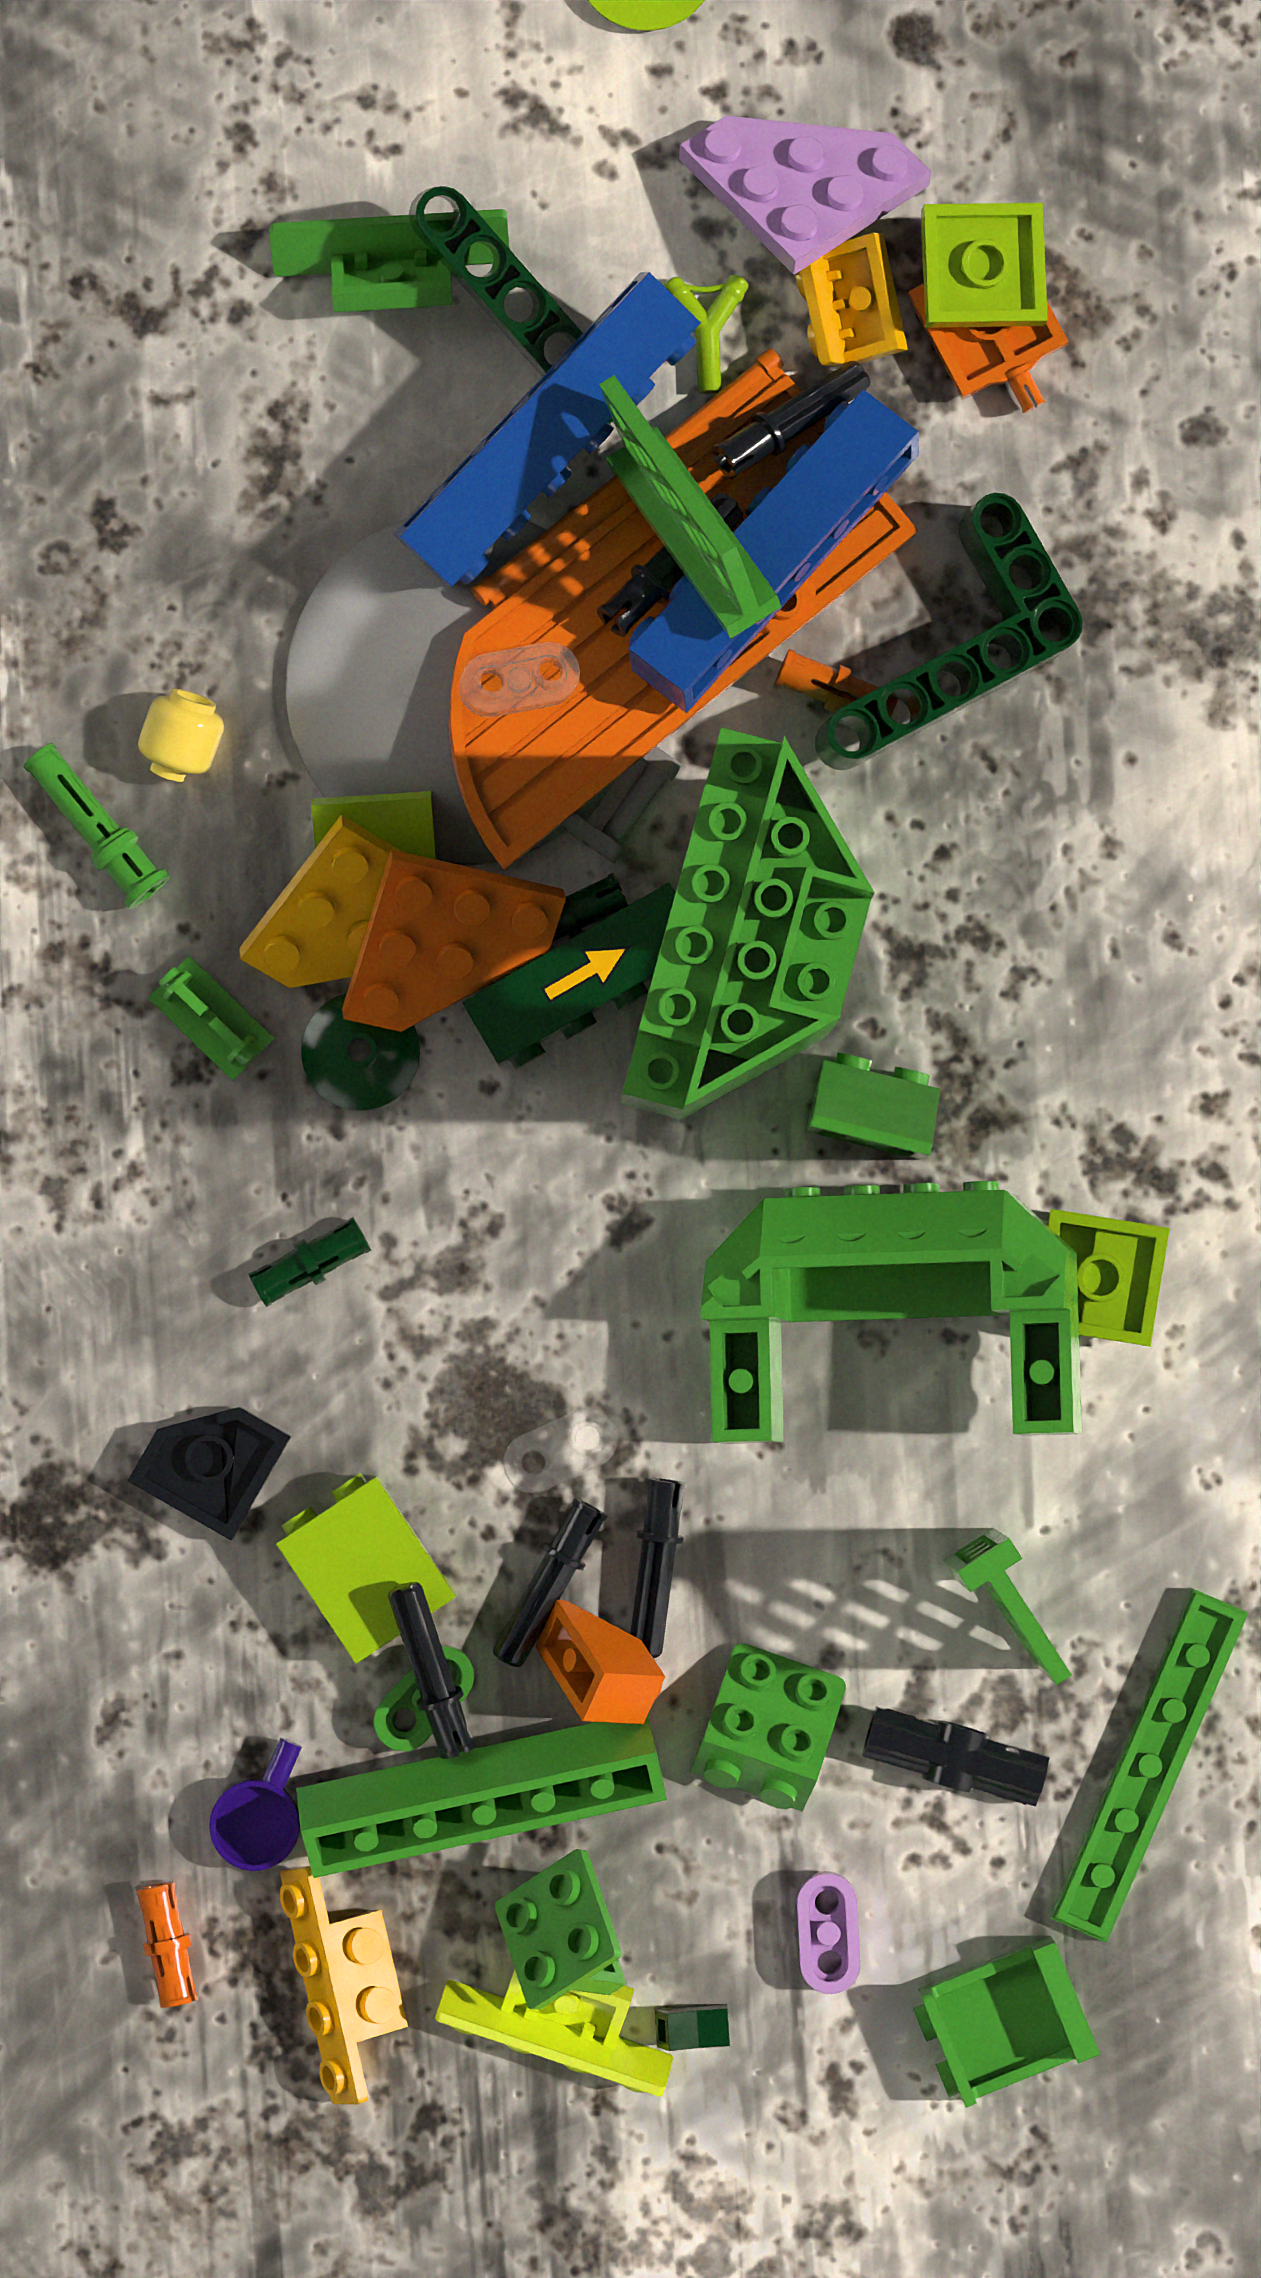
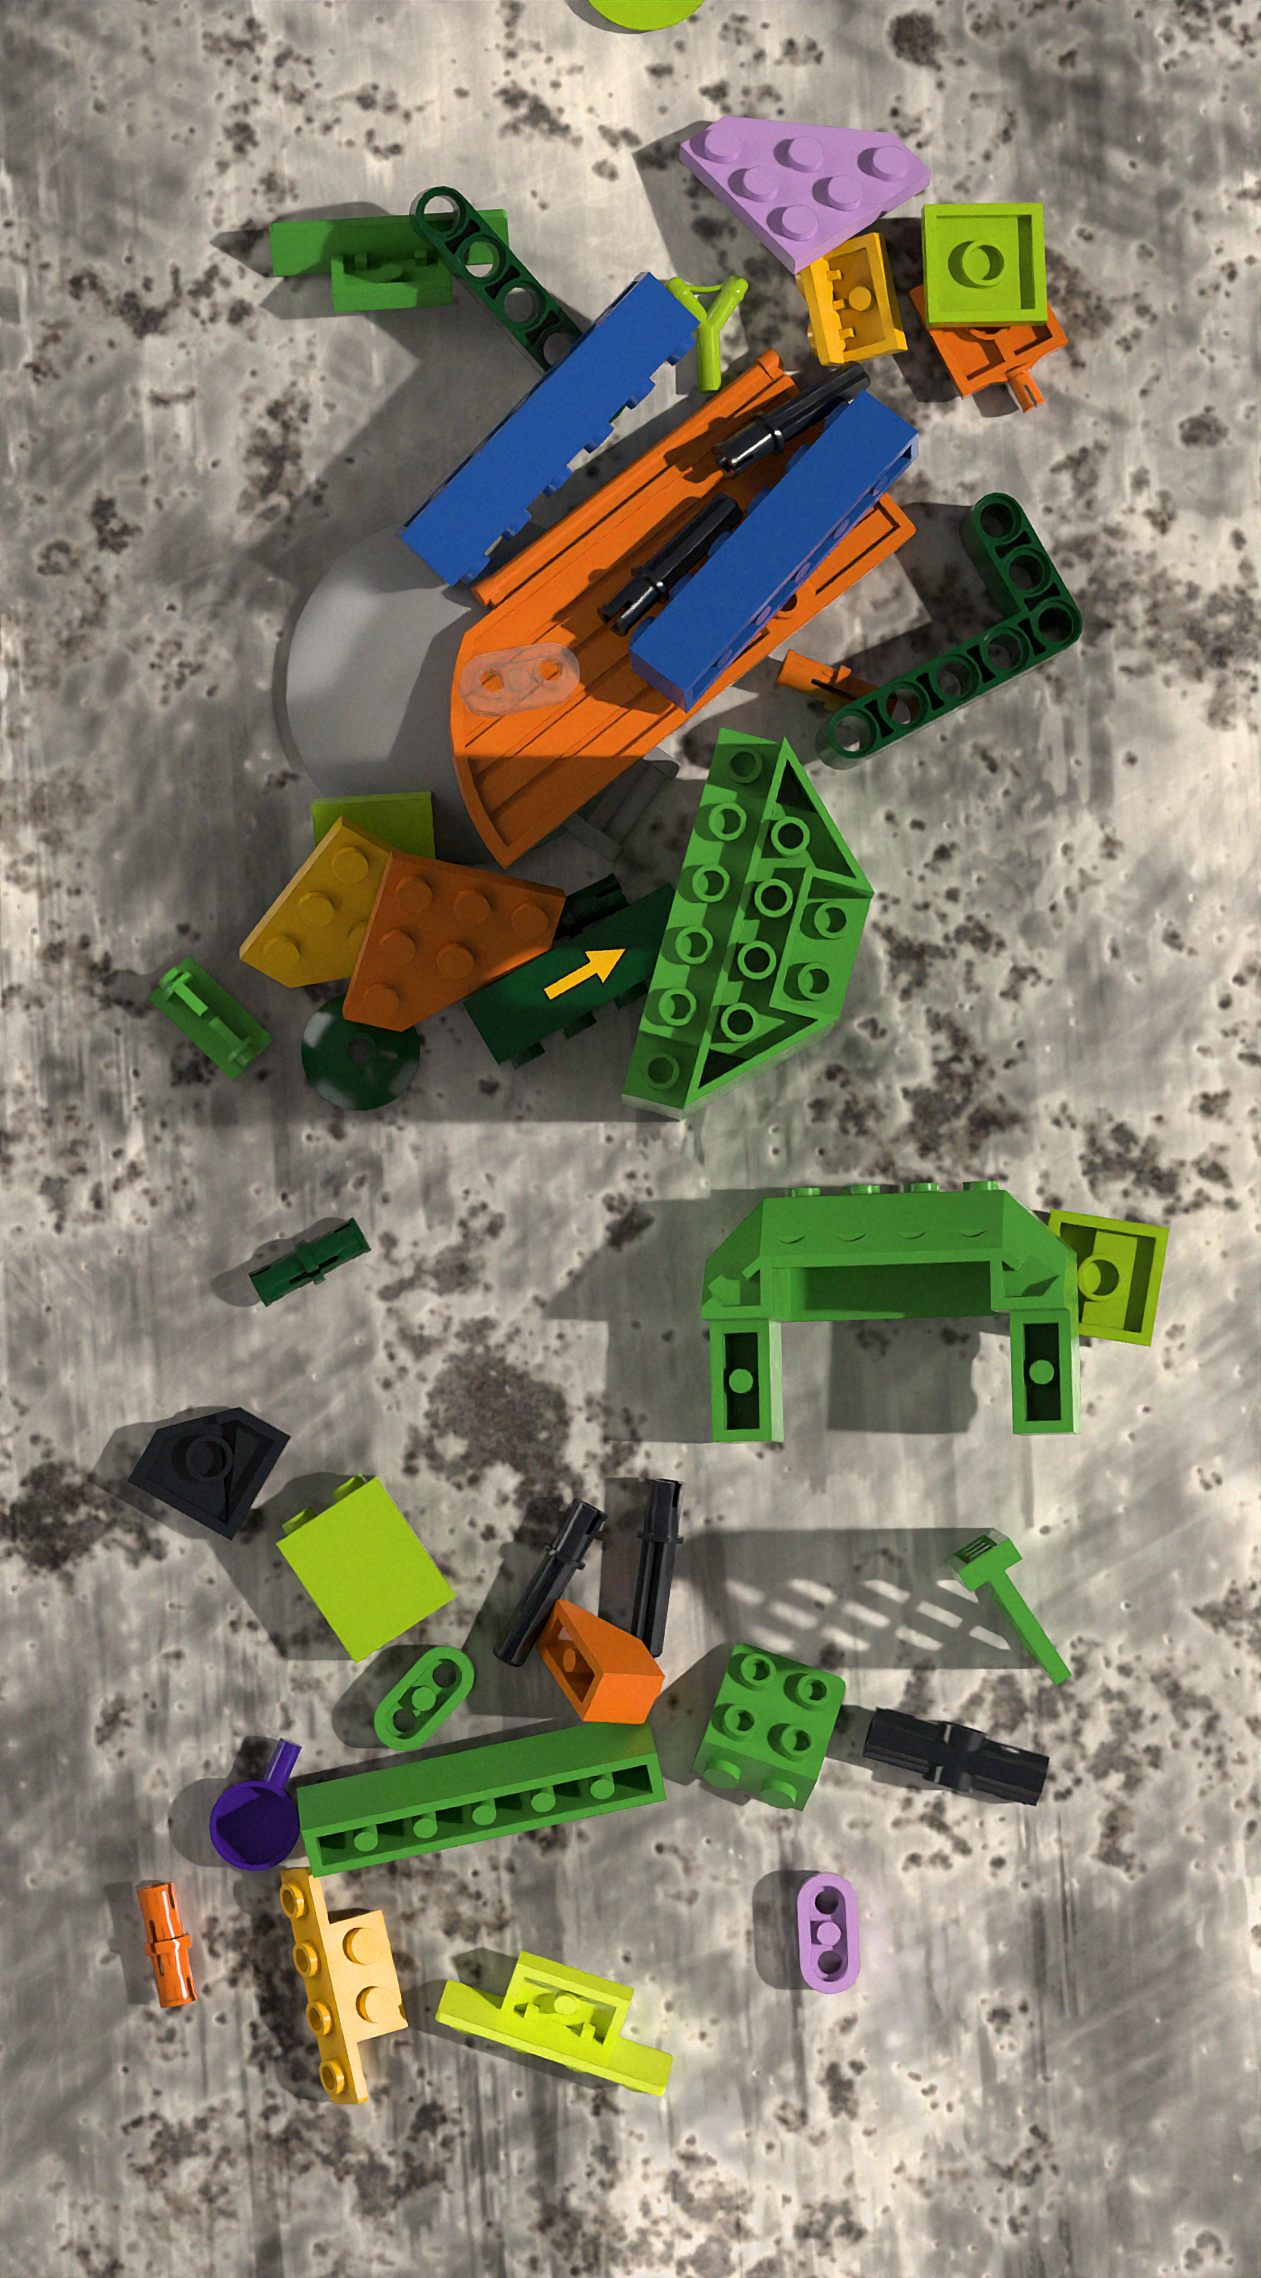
bright green pin [24,743,171,910] -> none
light yellow head [138,689,224,782] -> none
black axle [388,1582,476,1759] -> none
bright green bracket [495,1849,626,2010] -> none
clear plate [503,1408,618,1493] -> none
bright green fence [599,375,782,639] -> none
dark green piece [655,2004,730,2051] -> none
bright green slope [805,1052,940,1160] -> none
bright green panel [913,1936,1100,2108] -> none
bright green tile [1050,1588,1248,1943] -> none

